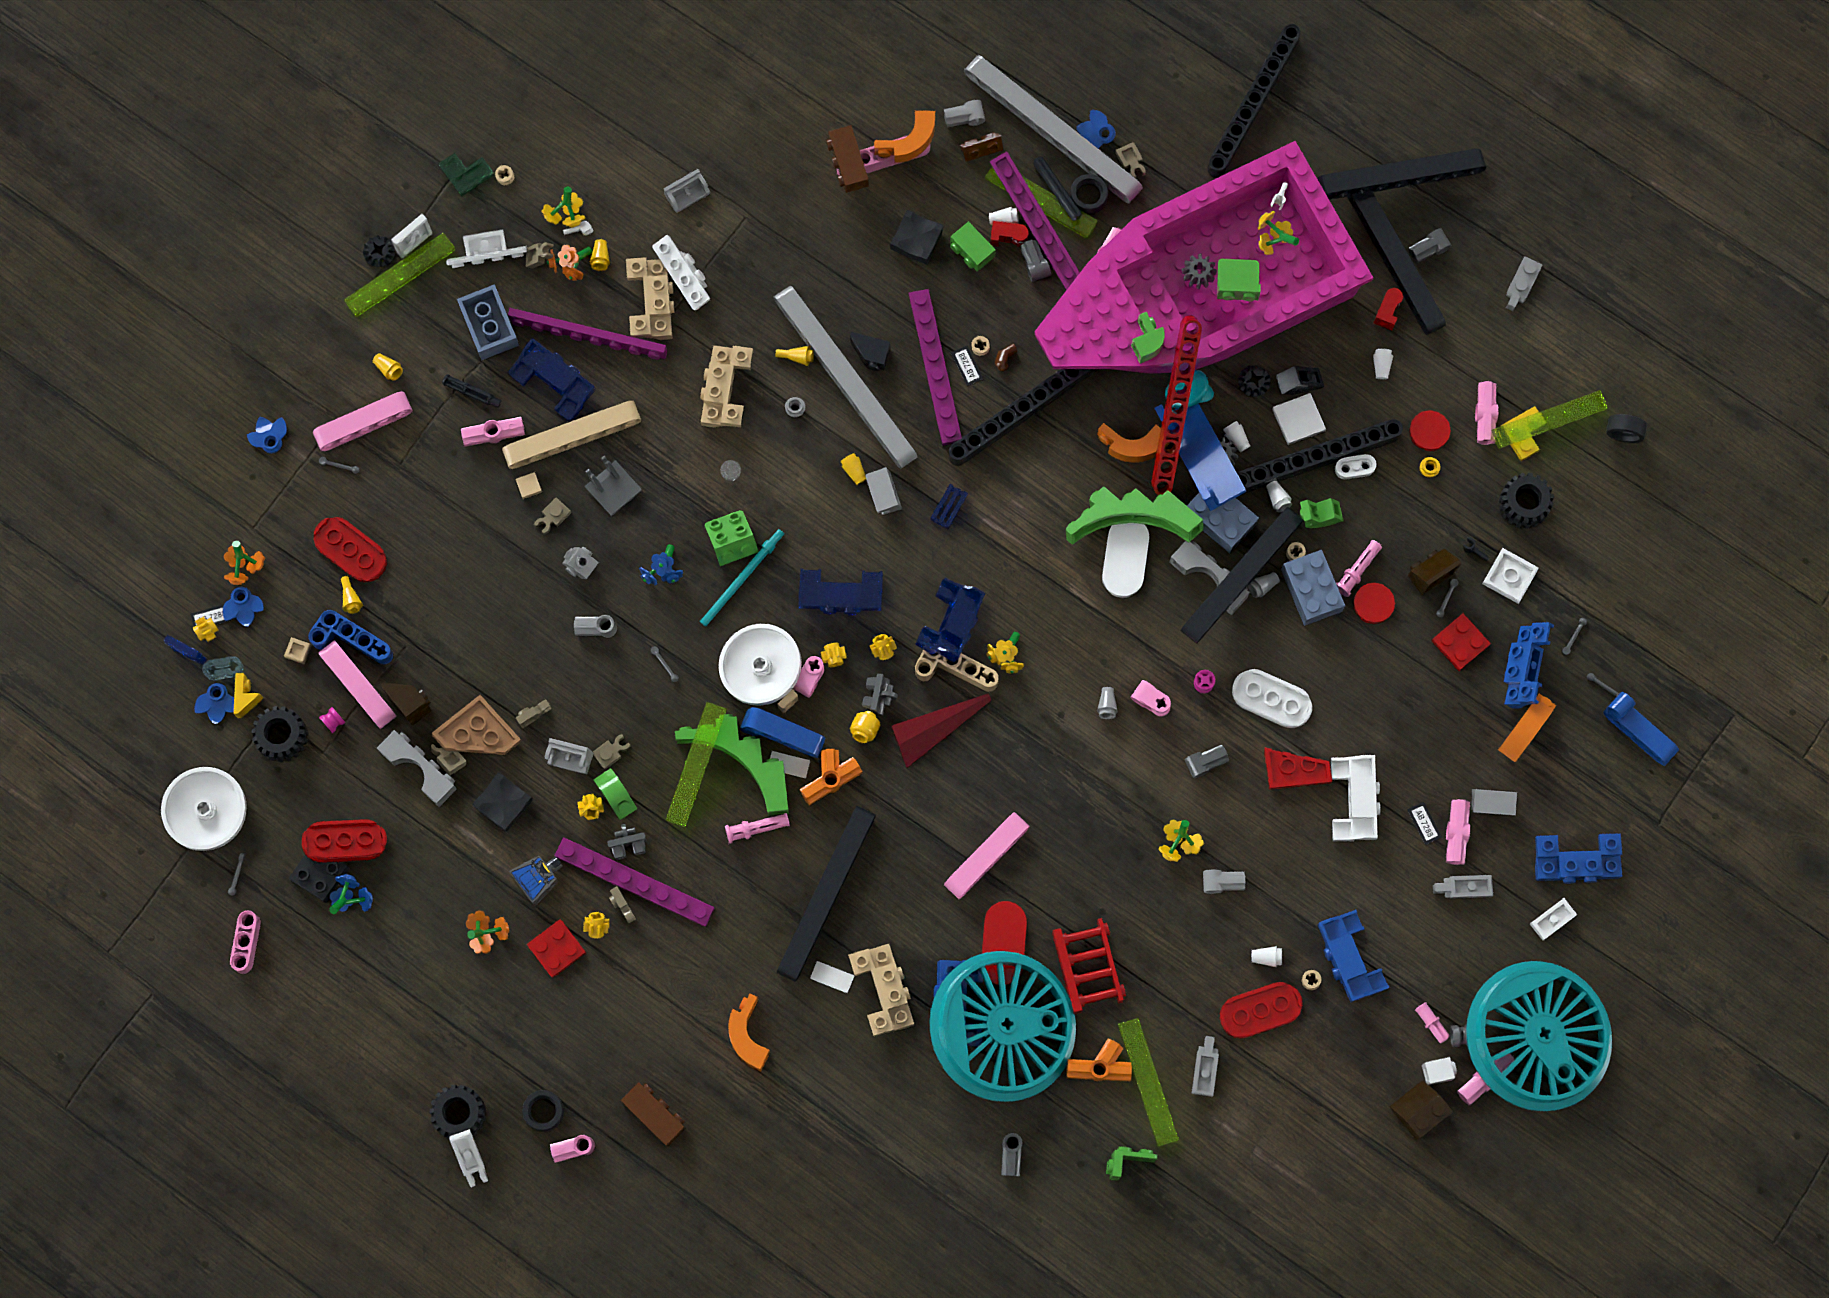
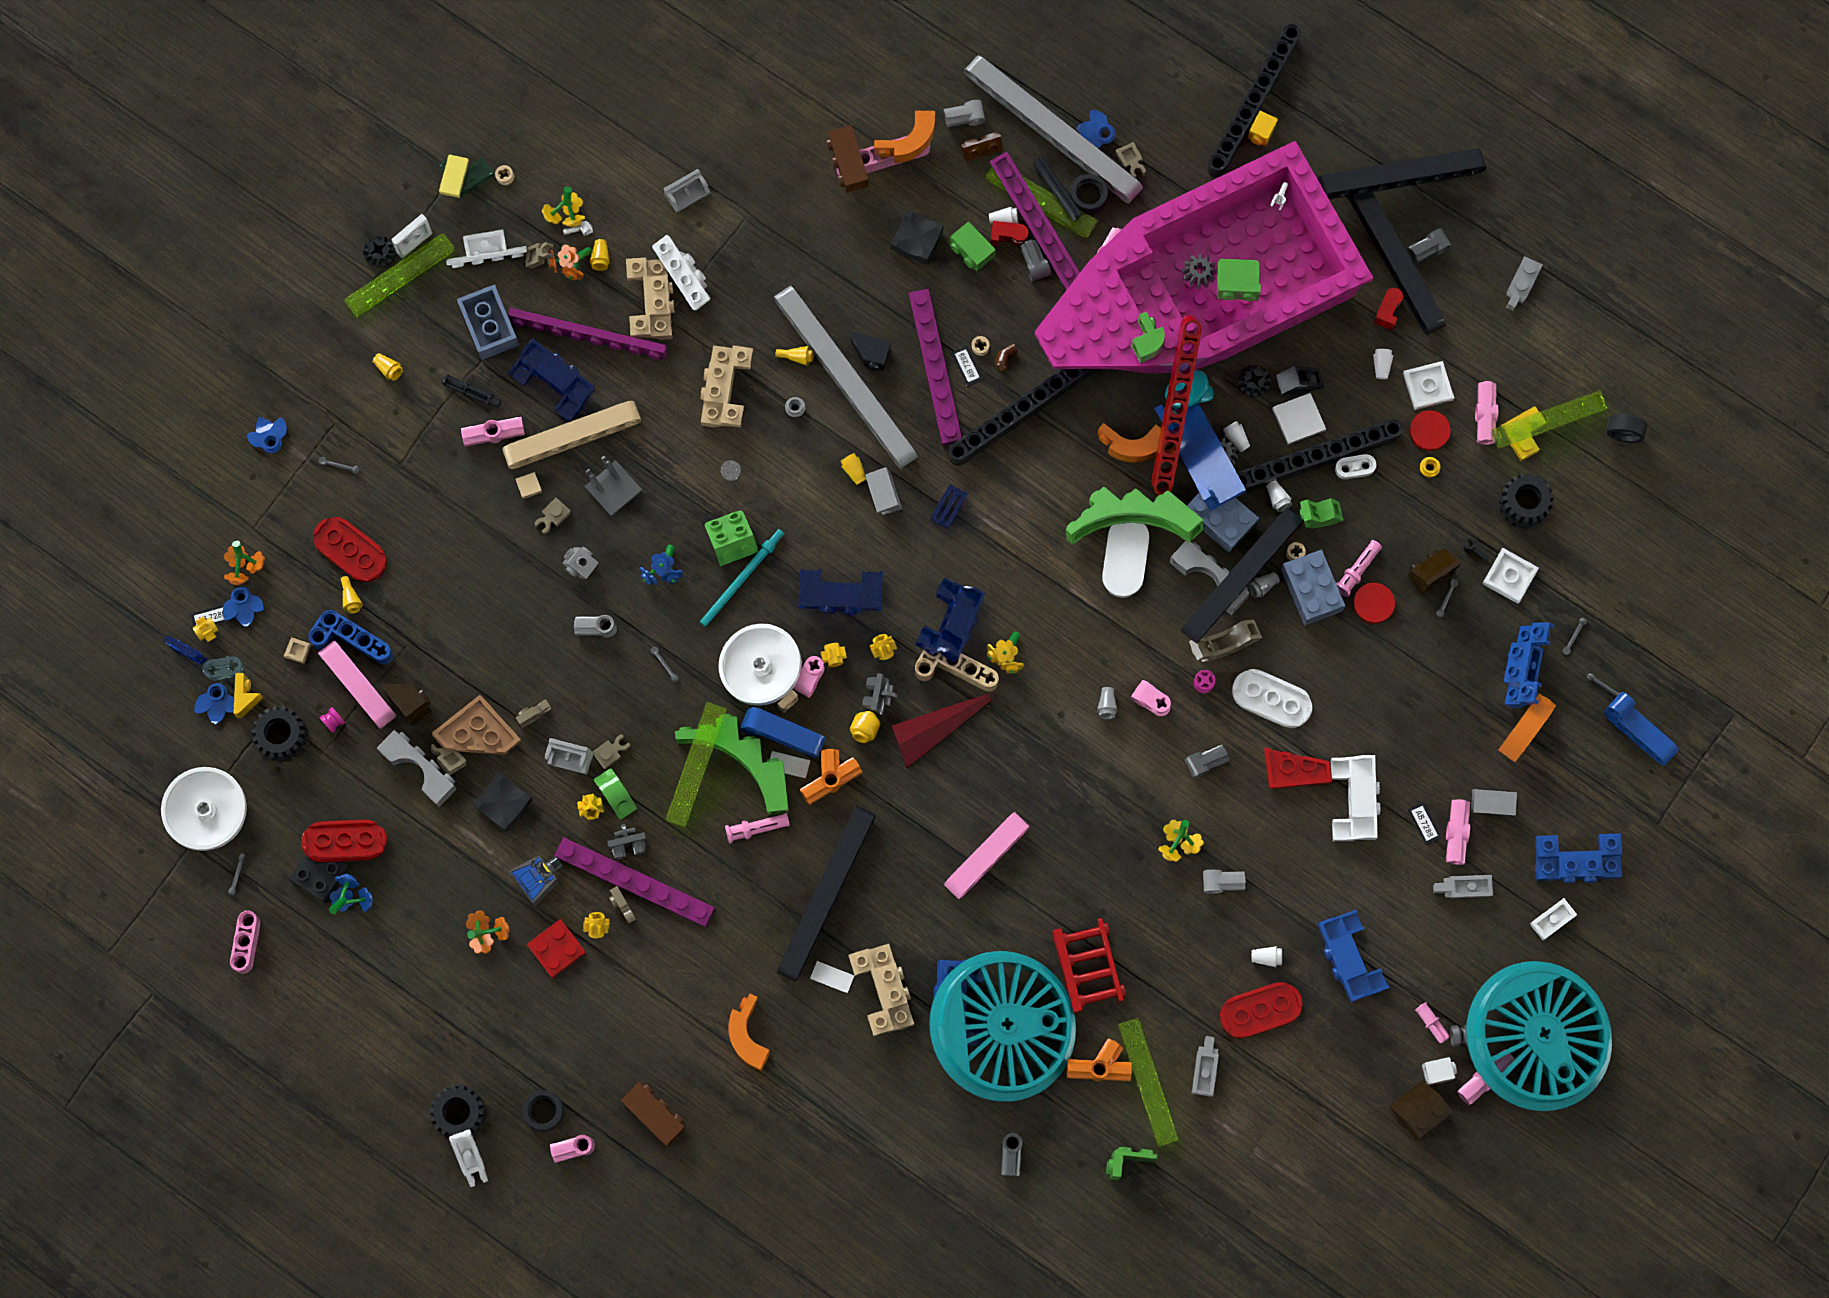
bright pink beam [313,392,412,451] -> none
red tile [982,901,1027,985] -> none
yellow plant [1258,210,1299,255] -> none
tan bush [1302,970,1321,991] -> none
red plate [1432,614,1491,671] -> none
none -> light yellow tile [439,155,469,198]
none -> dark tan arch [1189,619,1262,662]
none -> yellow brick [1248,111,1278,147]
none -> white tile [1403,361,1454,410]

